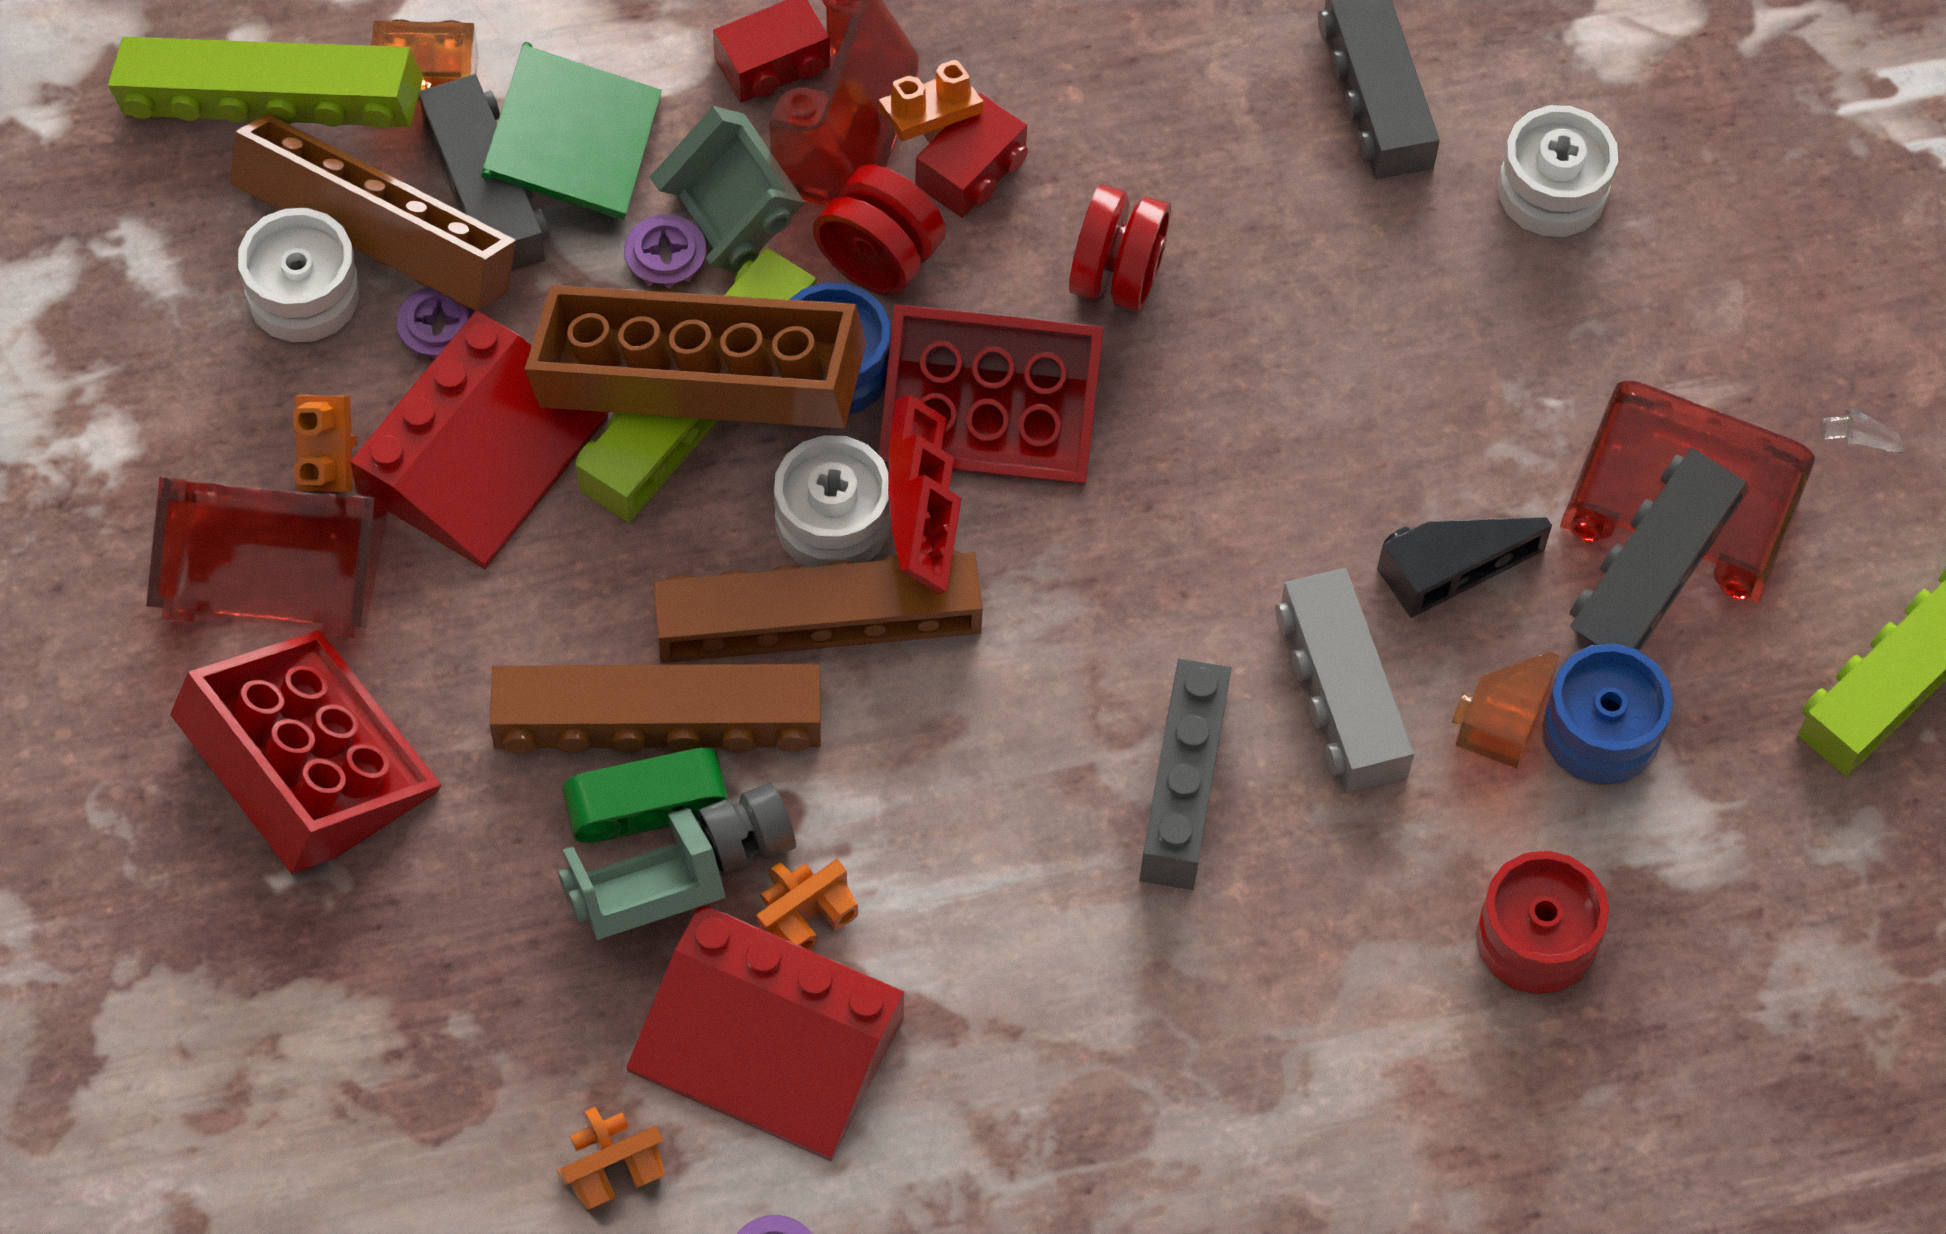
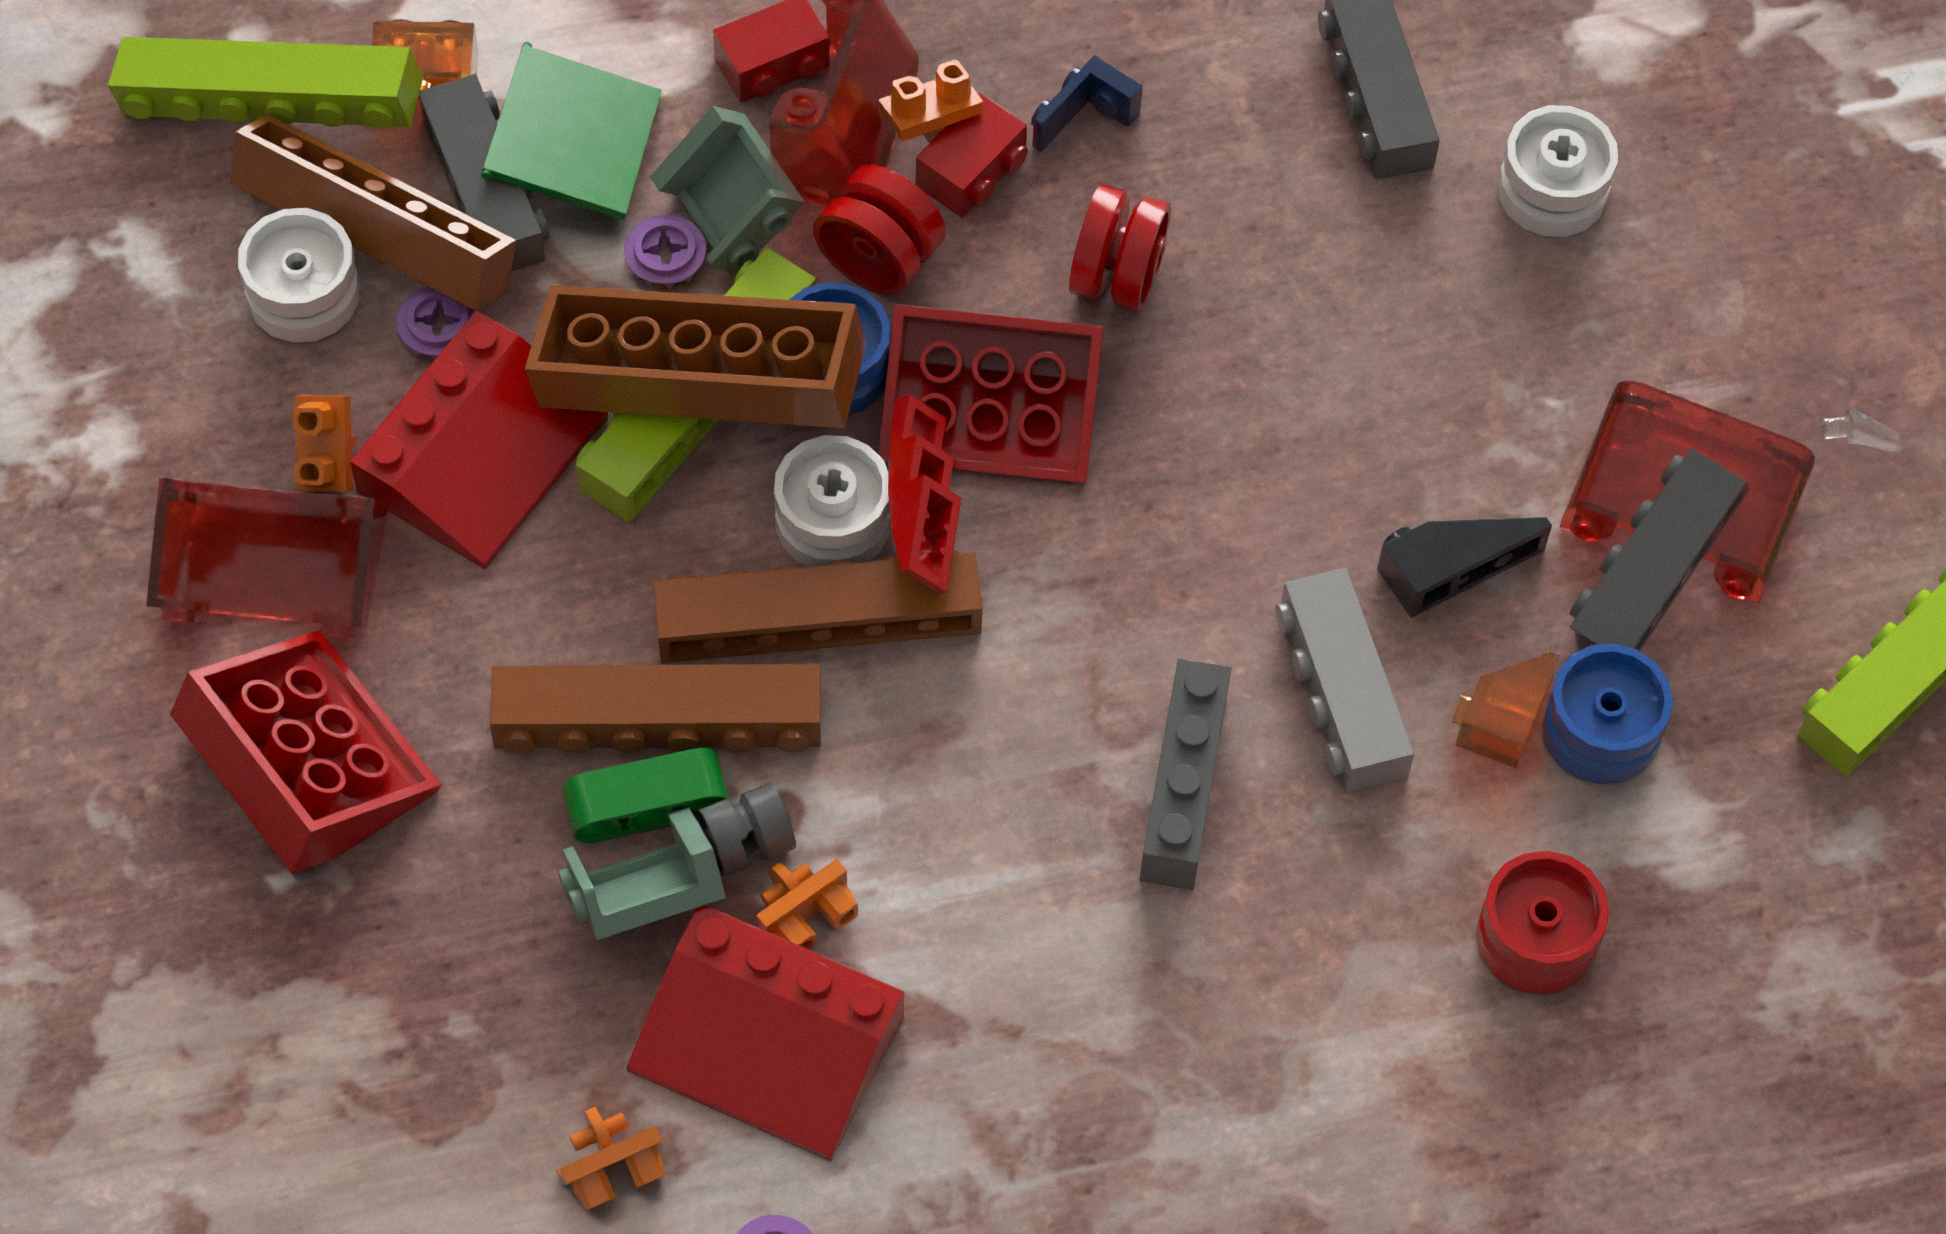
none -> dark blue bracket [1031,54,1143,152]

